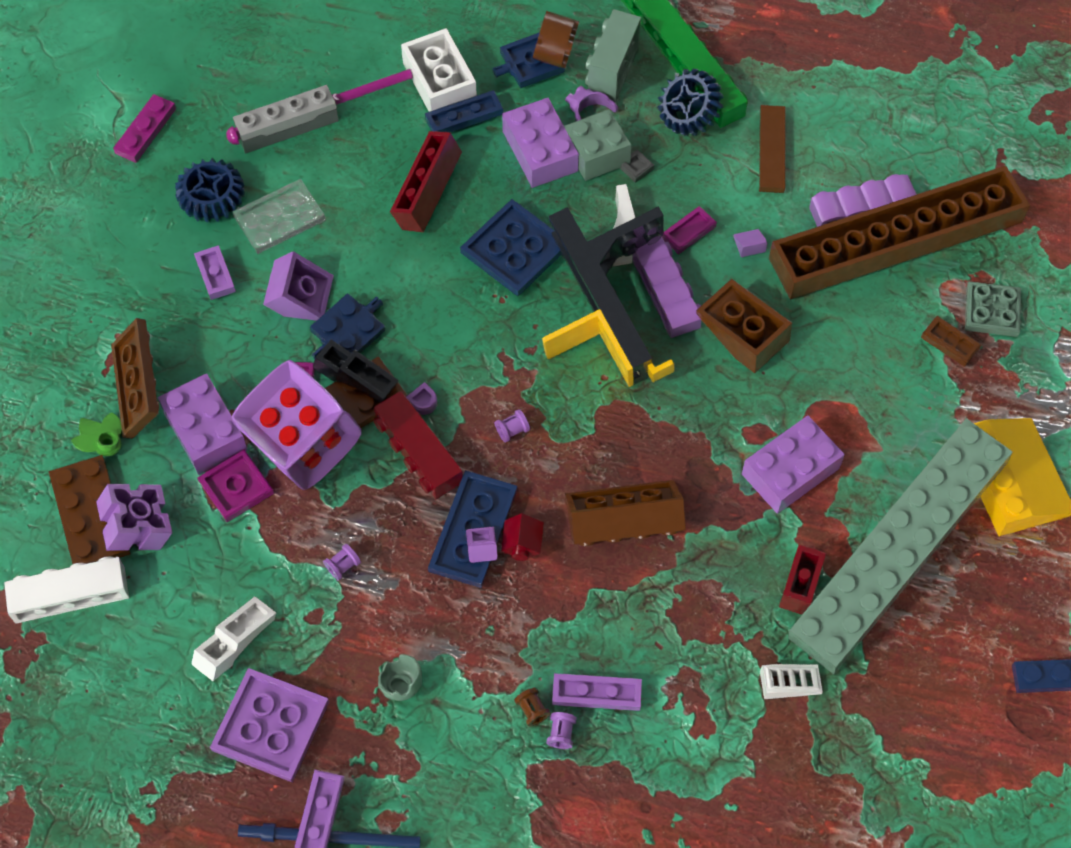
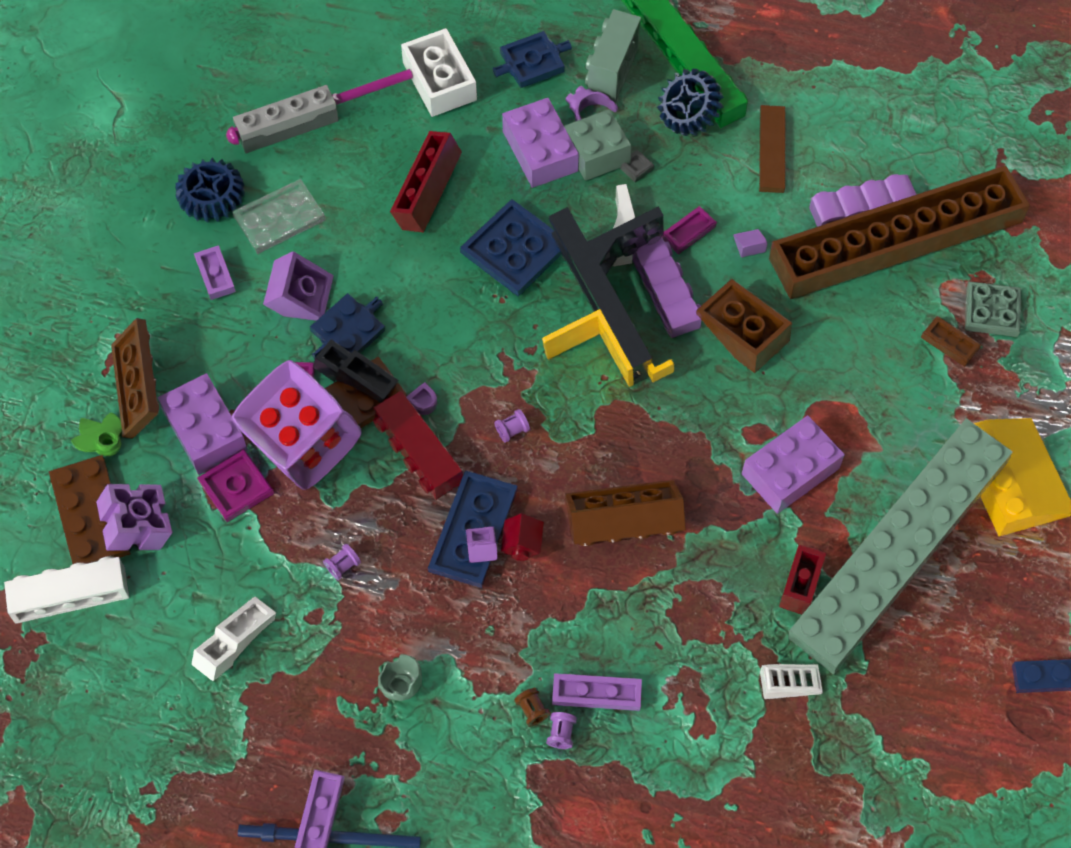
magenta plate [113,94,176,163] -> none
medium lavender plate [210,668,329,783] -> none
dark blue plate [425,90,503,133] -> none
reddish brown brick [532,11,579,68] -> none

